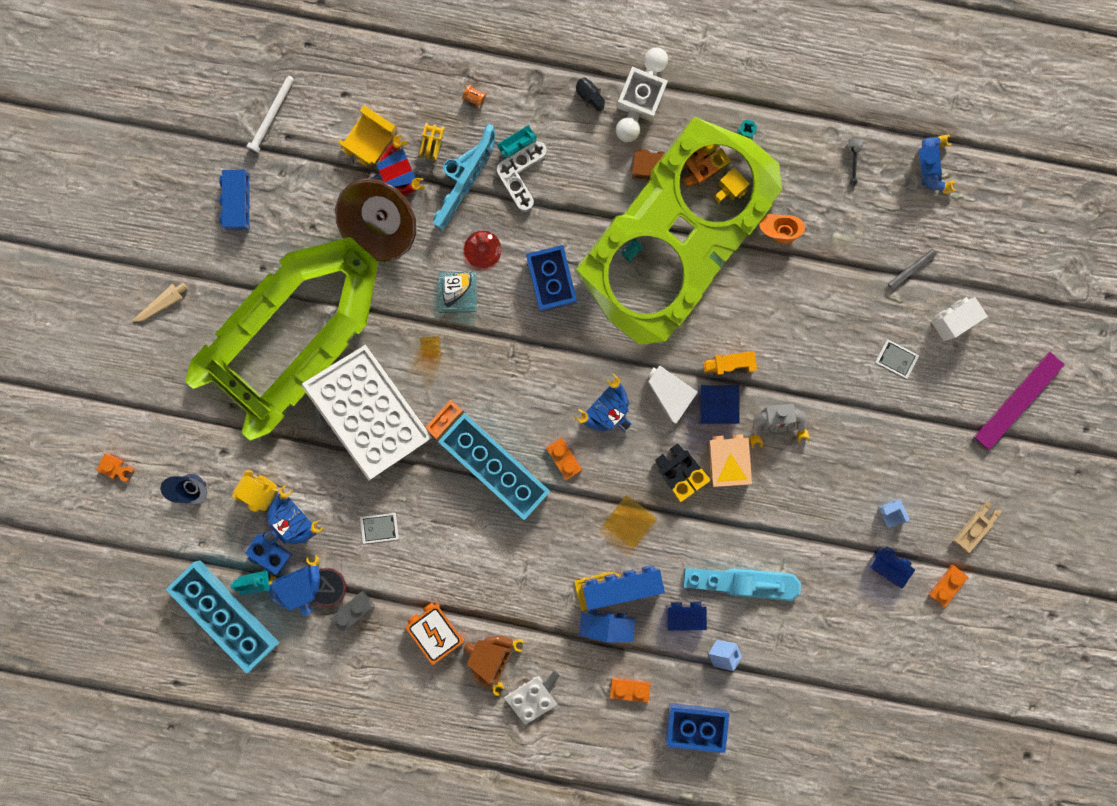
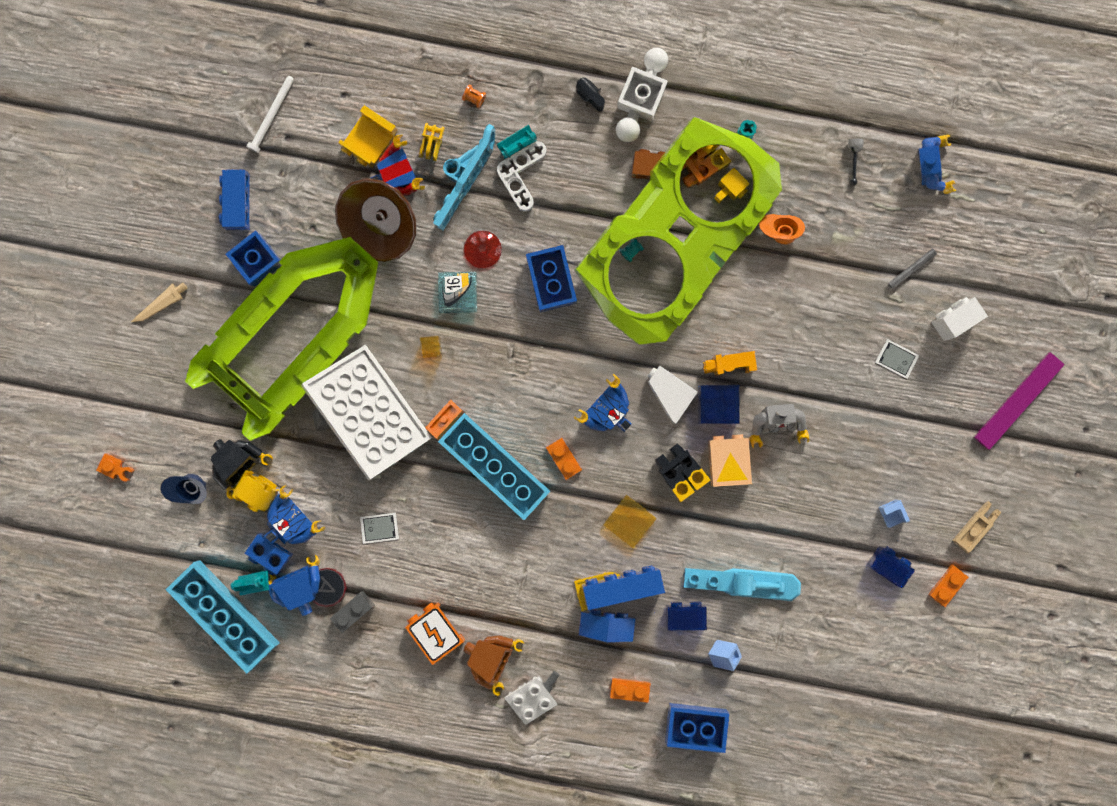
none -> black torso [211,439,273,499]
none -> blue brick [225,230,282,287]

